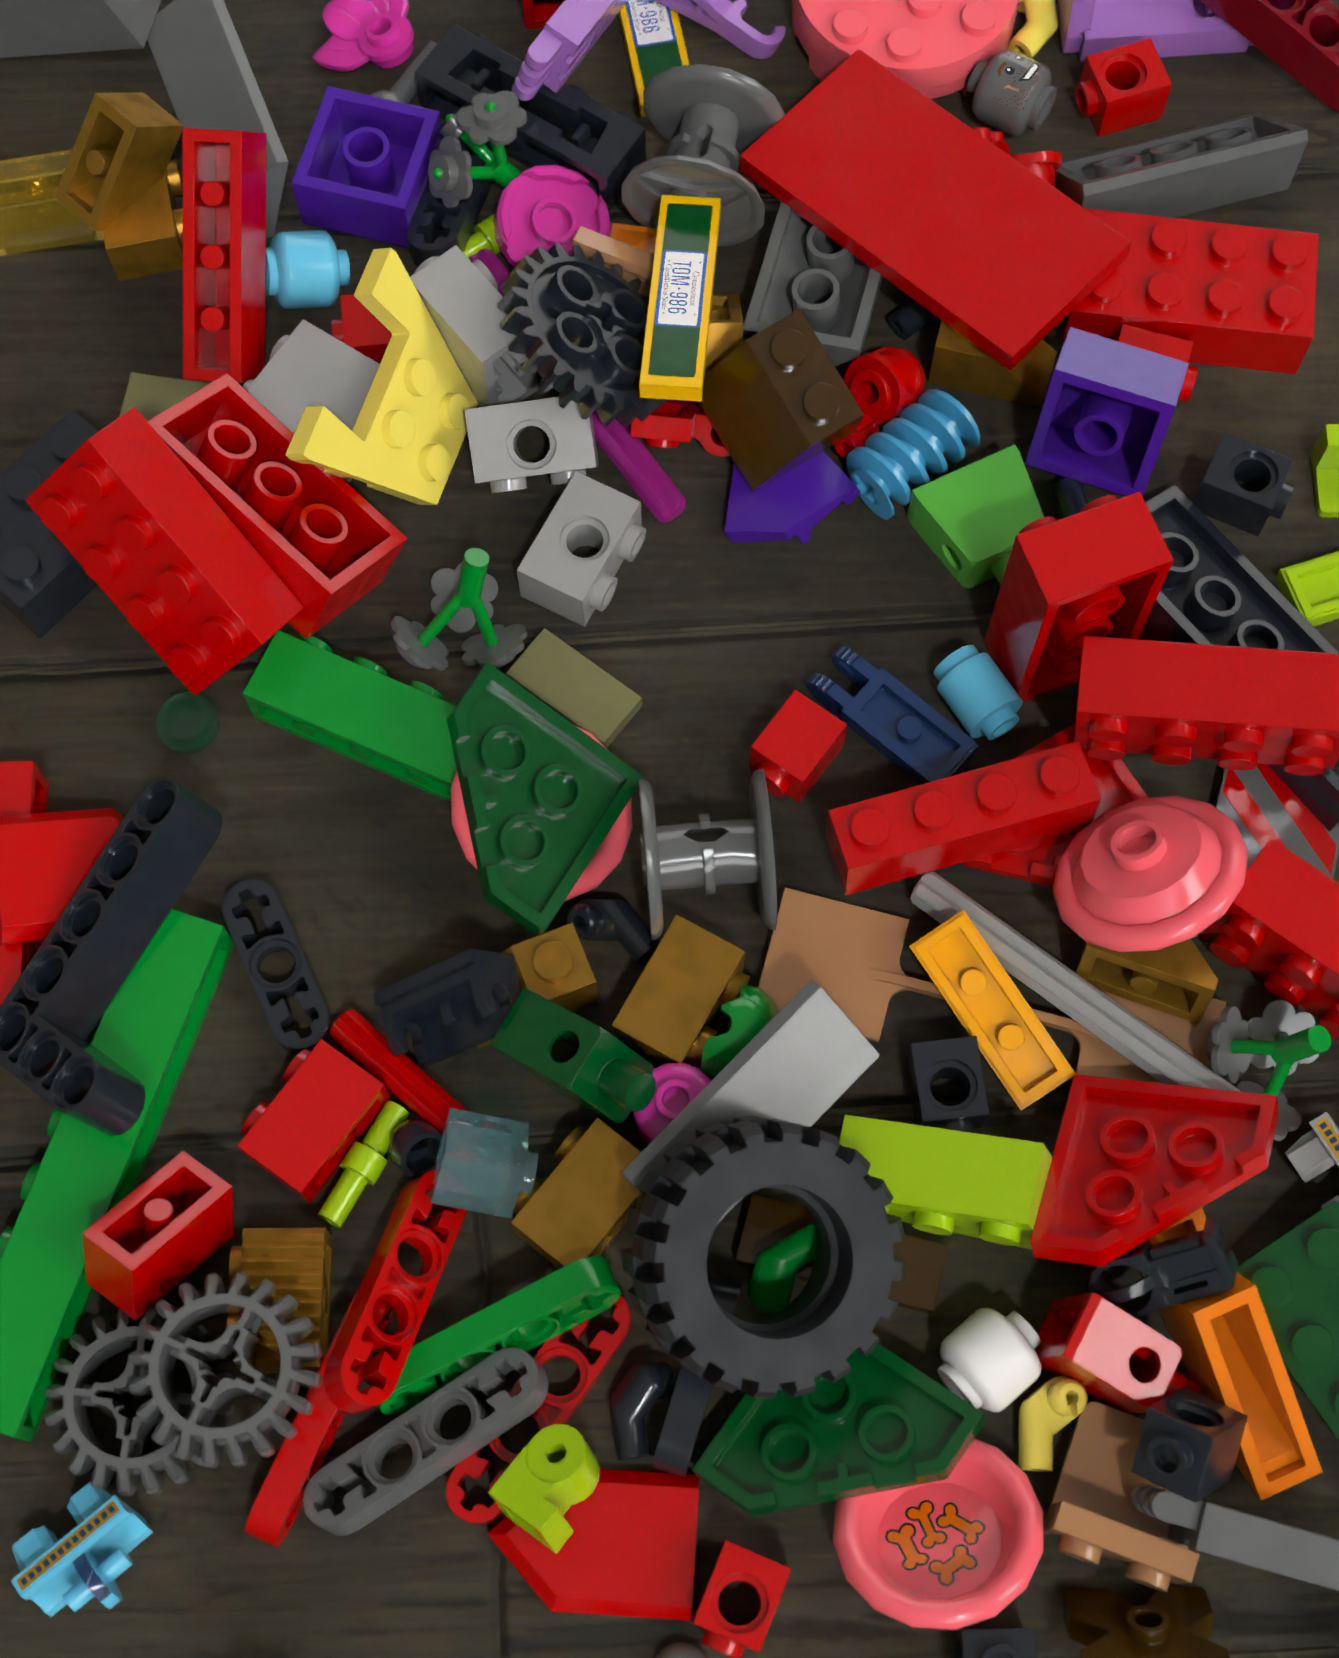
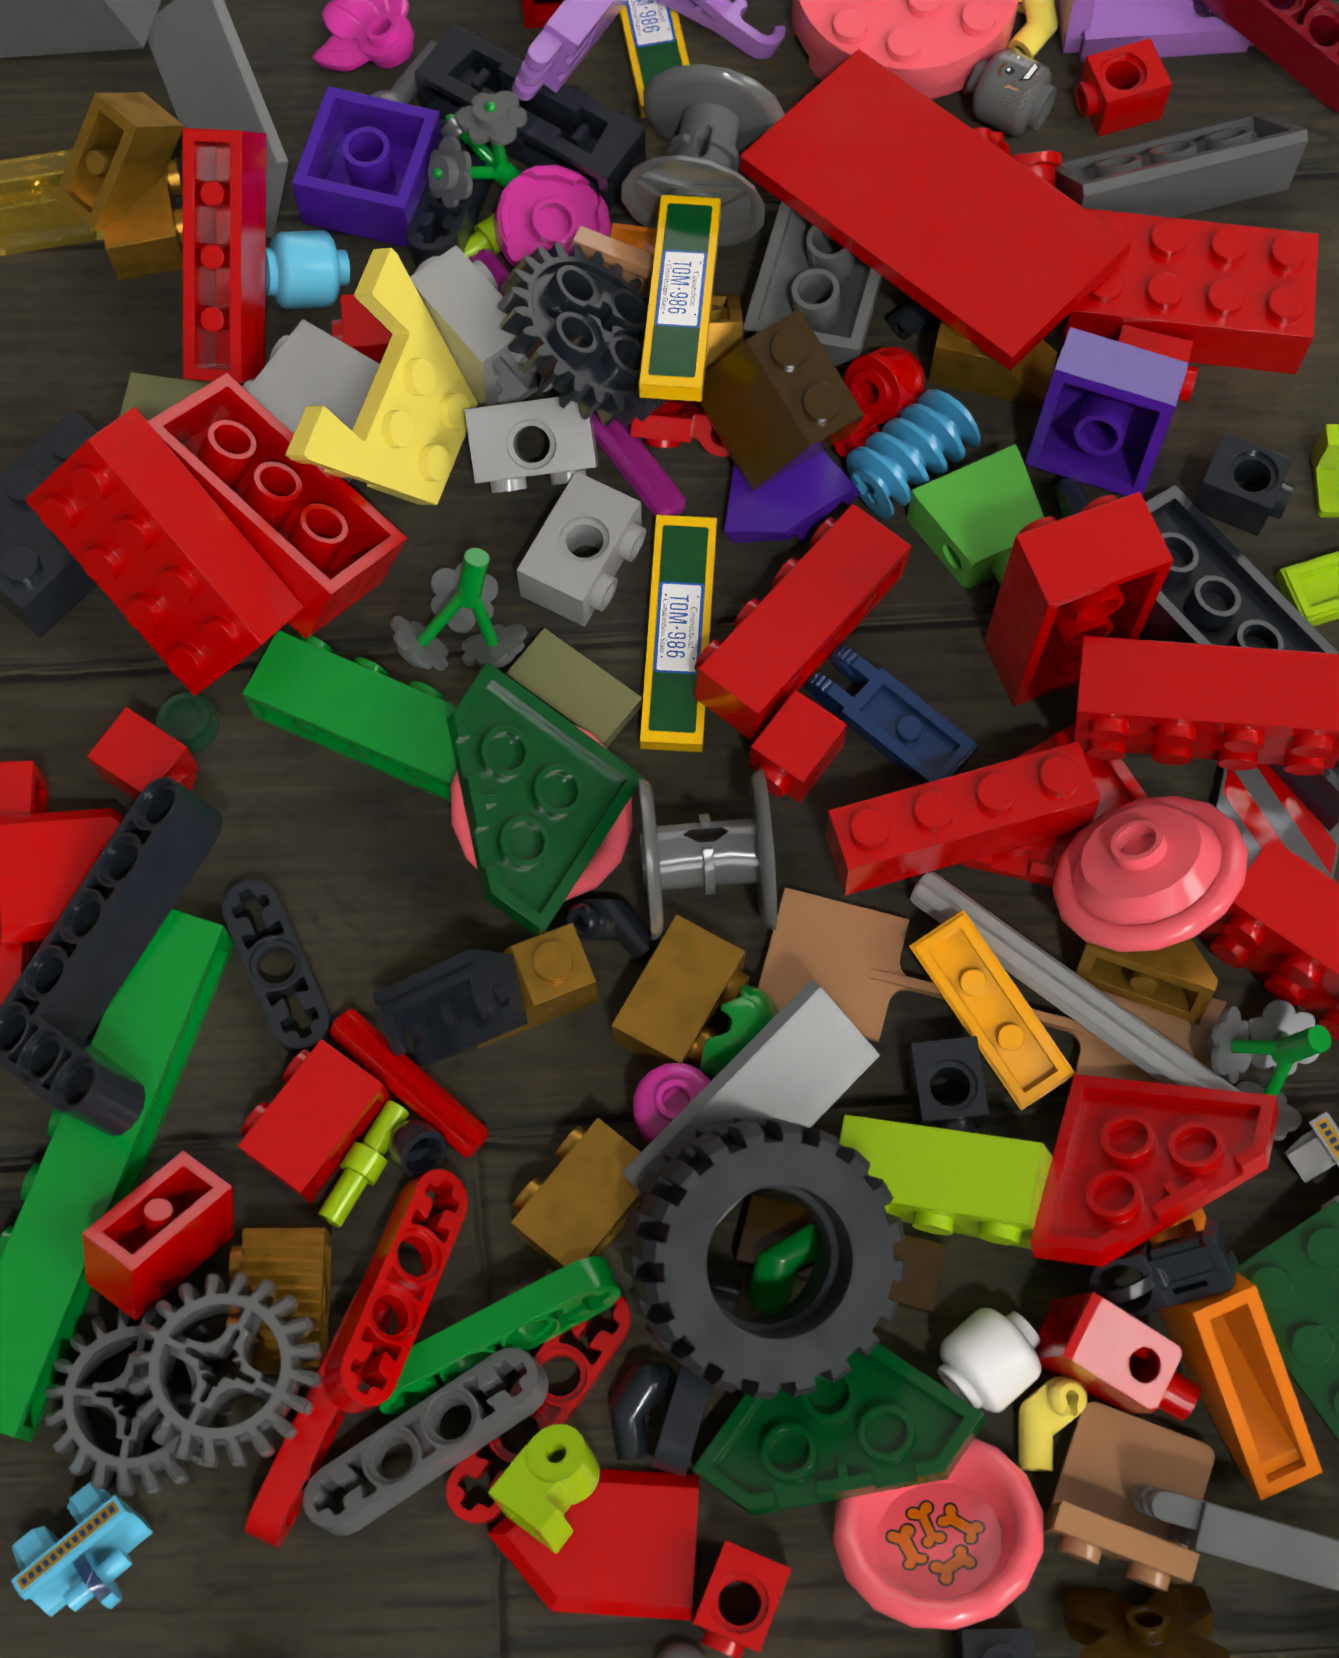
clear light blue brick [431,1108,538,1218] -> none
dark green torso [489,987,656,1124] -> none
medium azure brick [933,645,1023,740] -> none
black brick [1131,1387,1248,1503] -> none
none -> red brick [87,707,199,801]
none -> tile [640,515,717,753]
none -> red brick [694,504,912,741]

